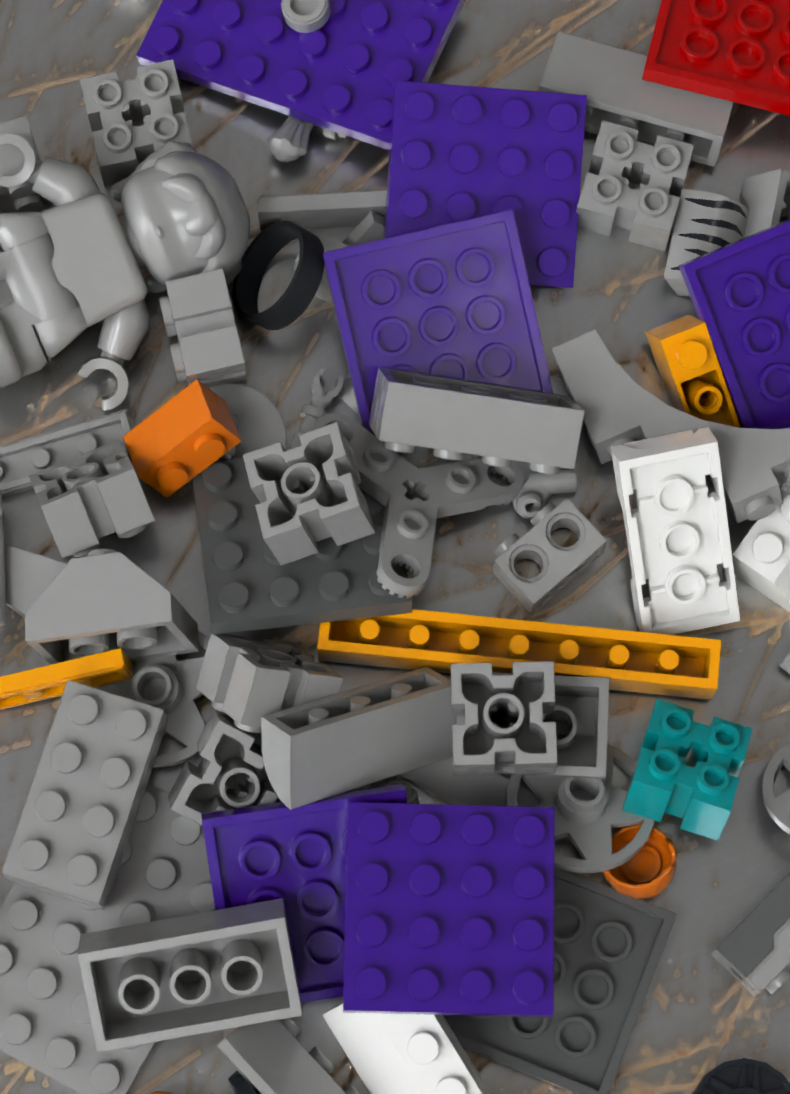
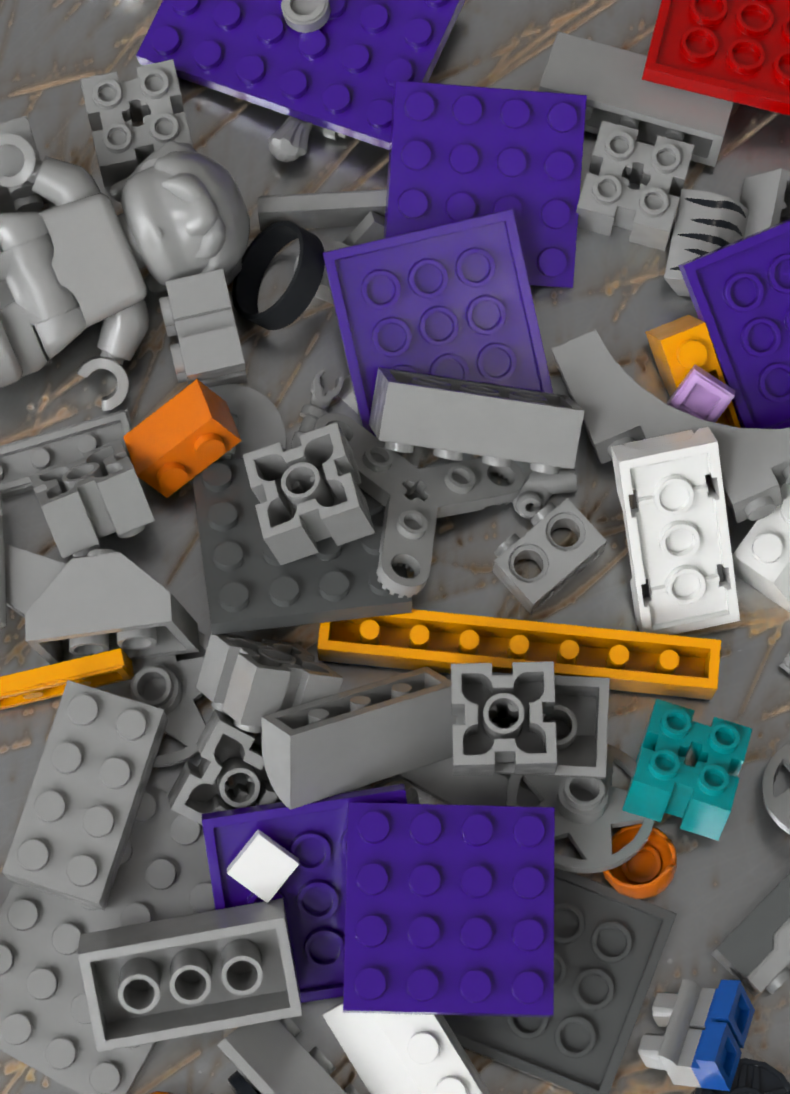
none -> white tile [227,829,299,903]
none -> hips [638,979,755,1091]
none -> lavender tile [667,364,735,422]

